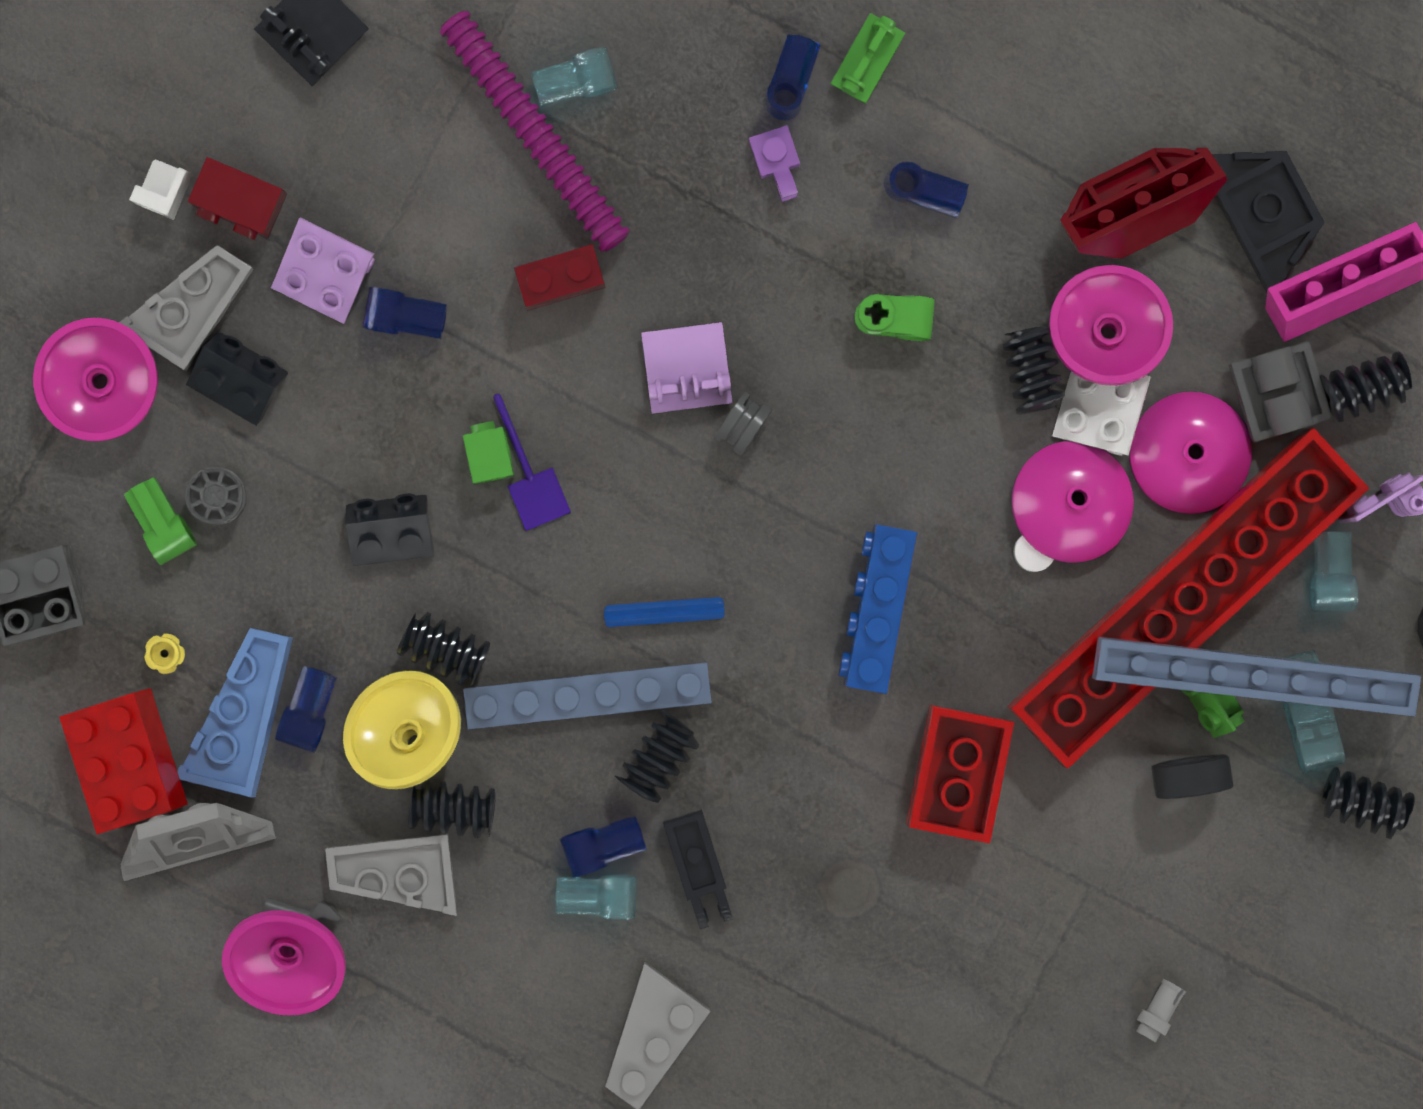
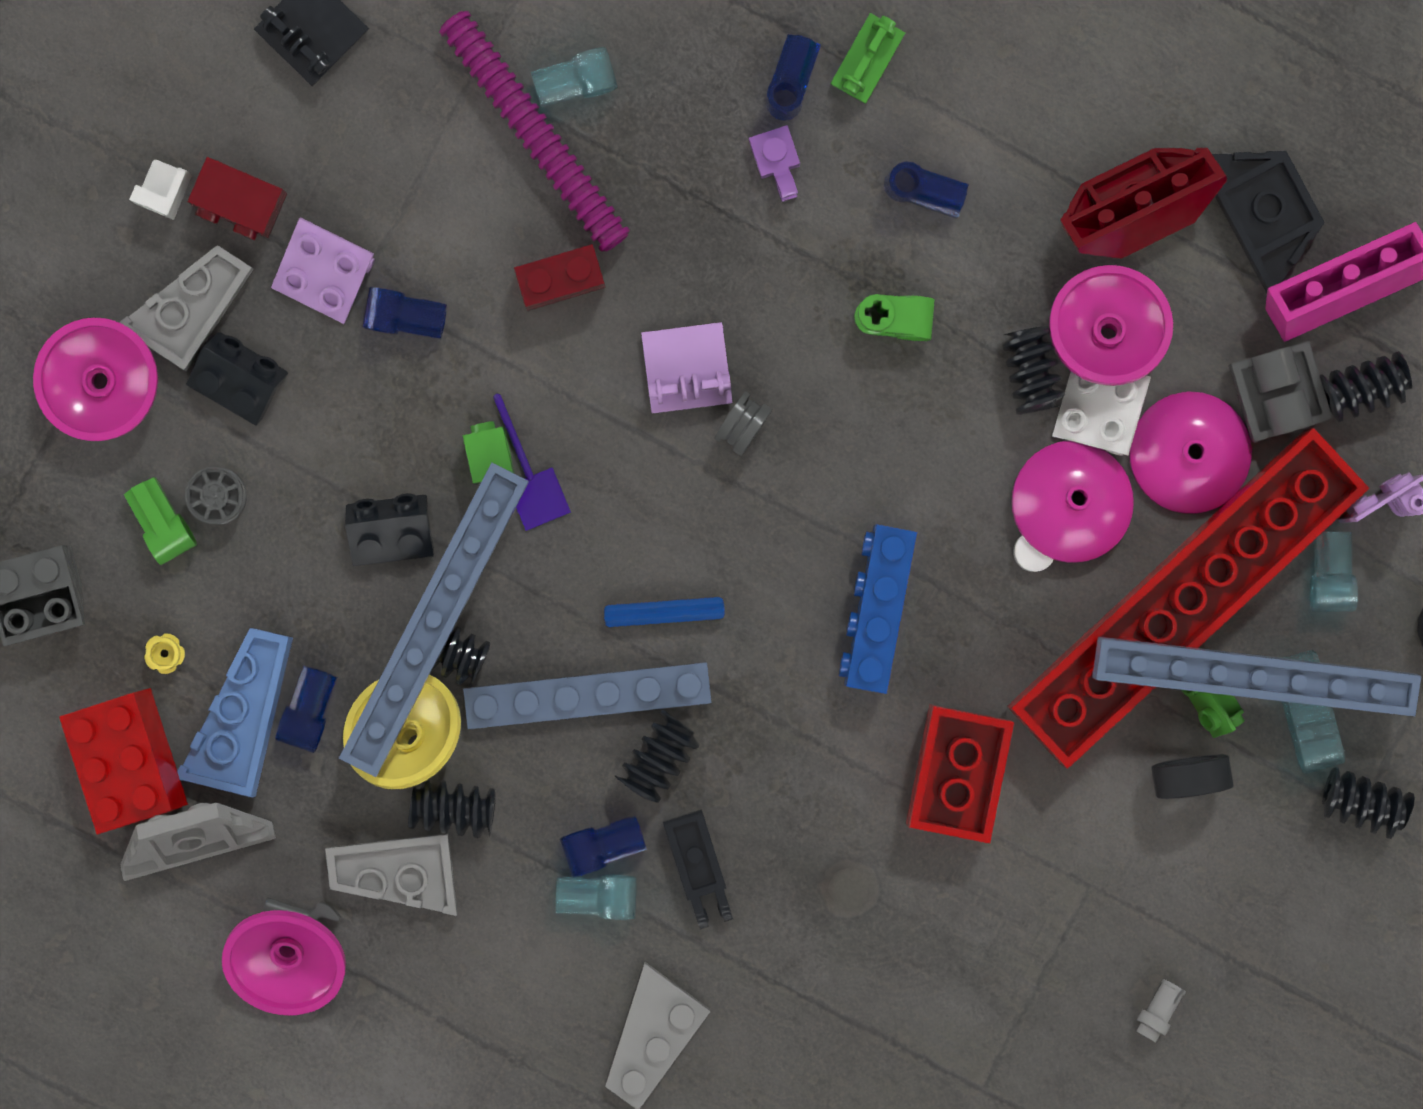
none -> sand blue plate [339,462,529,777]

